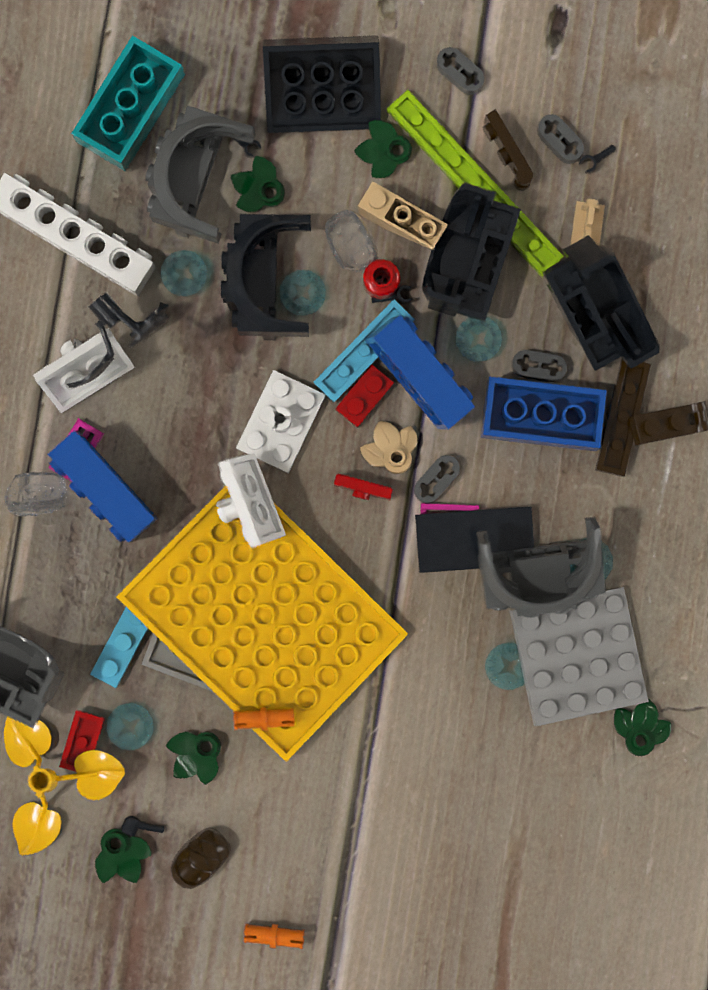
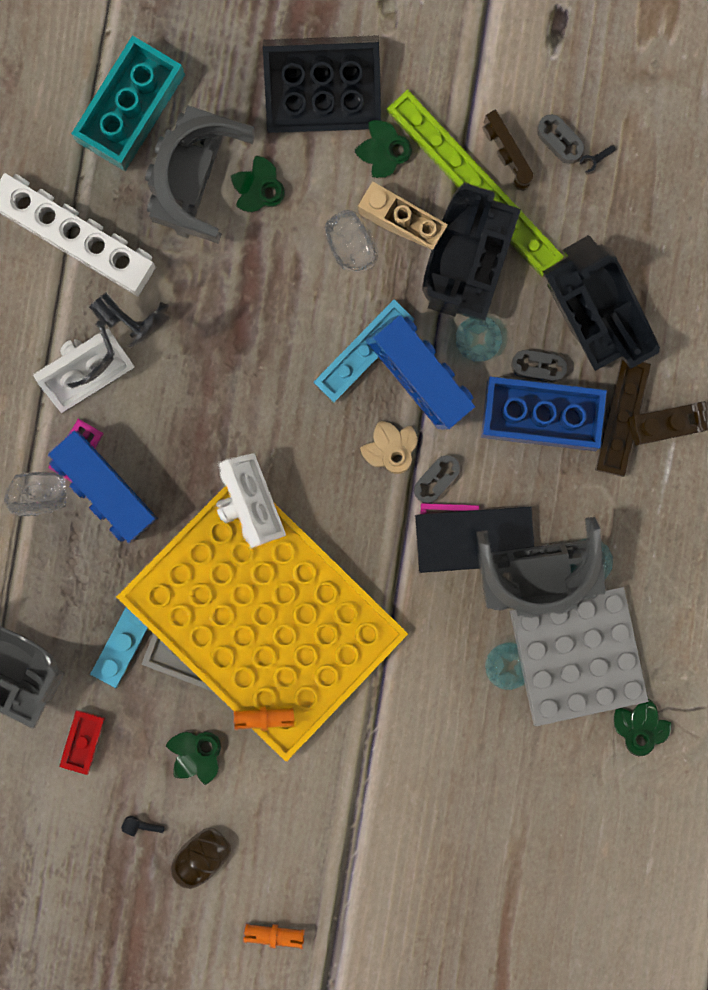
yellow plant [4,716,125,855] -> none
dark green plate [95,828,152,883] -> none
clear light blue gear [106,703,154,750] -> none
clear light blue gear [161,250,207,297] -> none
black piece [221,214,311,340] -> none
black hand [232,138,261,159] -> none
white plate [236,370,326,474] -> none
clear light blue gear [280,269,326,316] -> none
red plate [334,473,393,501] -> none
red plate [335,365,394,428] -> none
red head [363,259,401,299] -> none
black hand [371,285,413,305] -> none
dark grey beam [436,47,484,95] -> none
tan hinge [570,199,605,245] -> none

